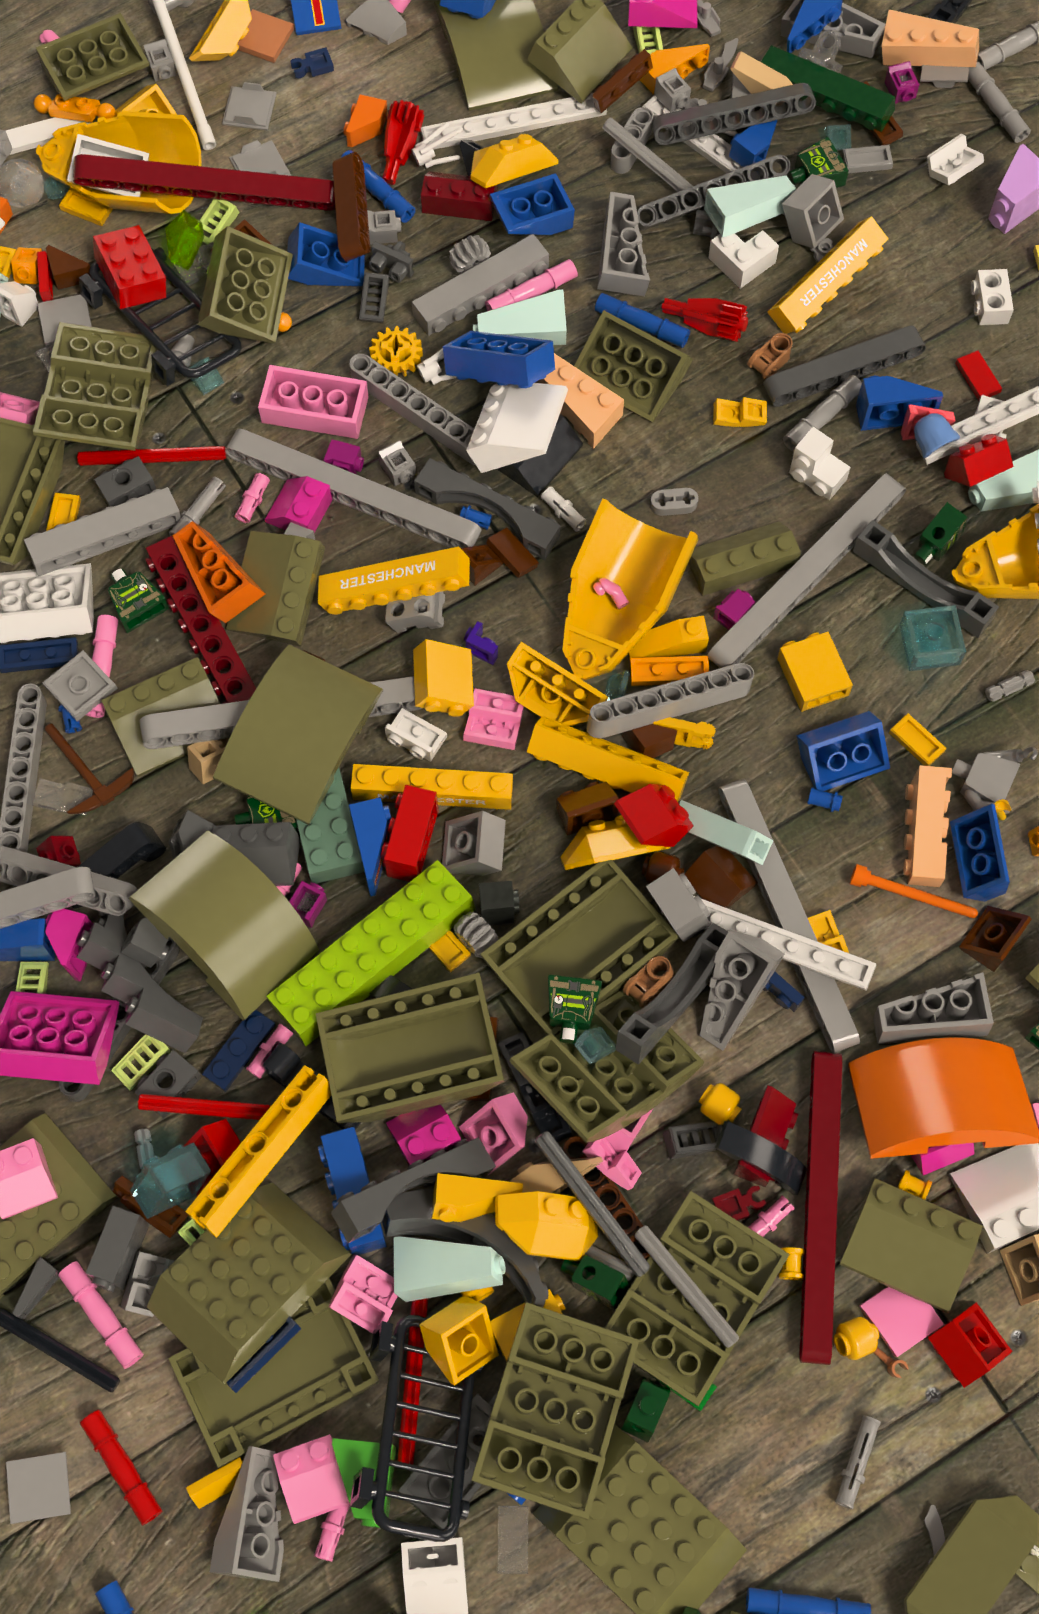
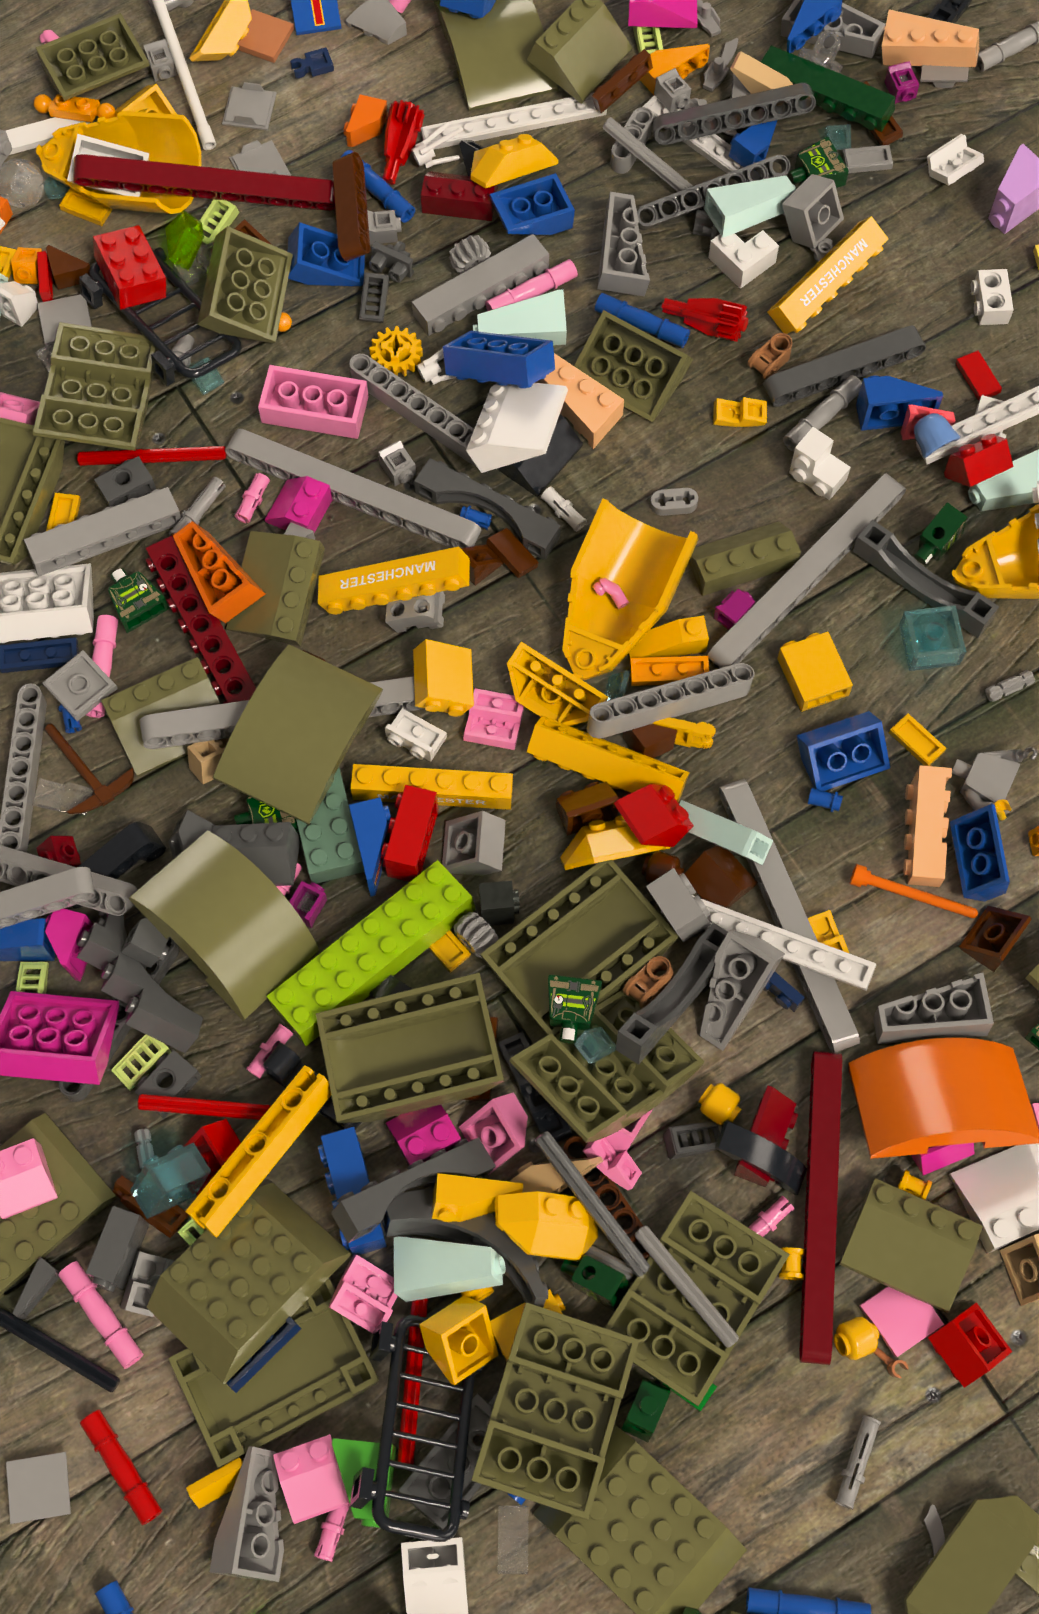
dark blue plate [202,1010,276,1092] -> none
magenta window [324,439,364,474] -> none
dark purple bracket [464,621,498,665] -> none
dark red plate [711,1186,766,1221] -> none
light grey piece [968,62,1031,143] -> none

